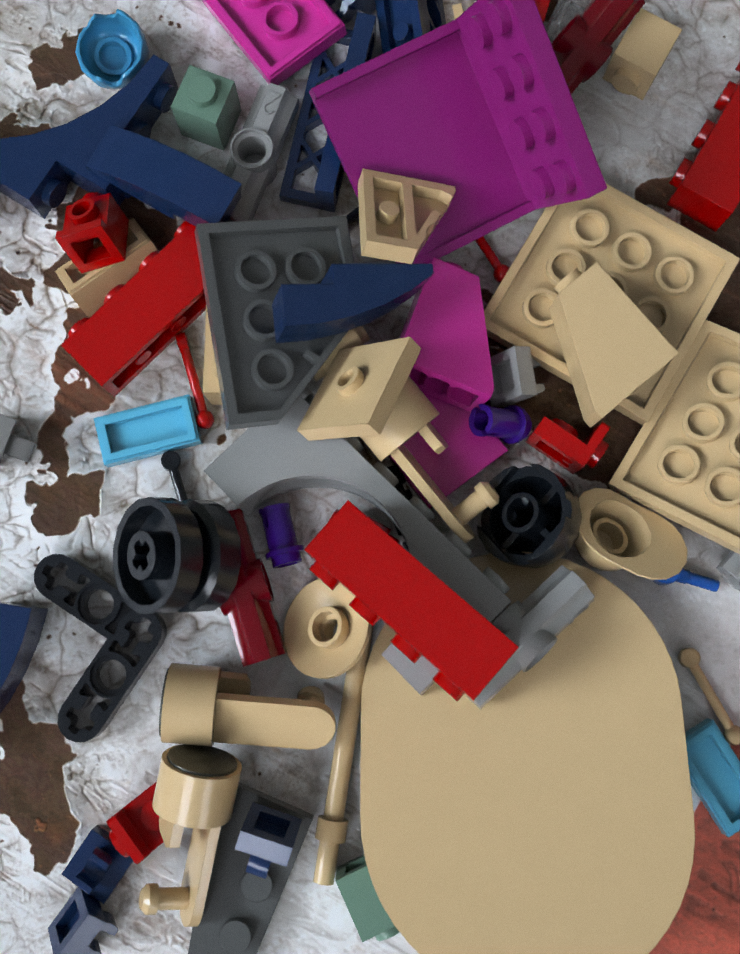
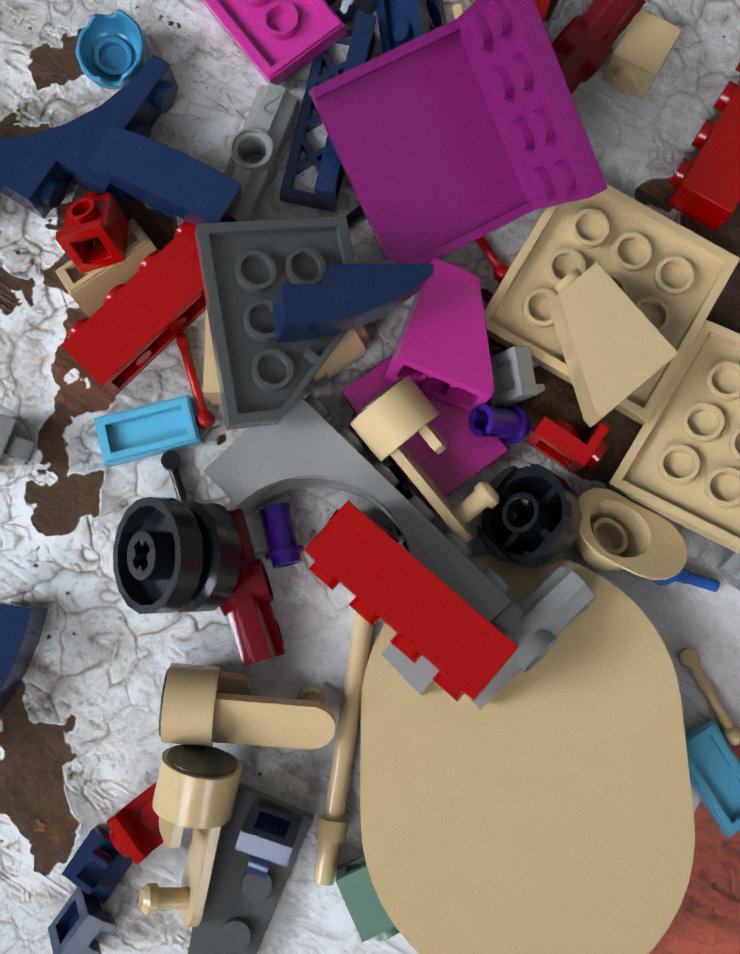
black beam [34,554,167,742] -> none
sand green brick [171,65,242,151] -> none
tan dish [283,579,371,679] -> none
tan plate [297,337,421,441] -> none
tan wing [358,168,456,264] -> none

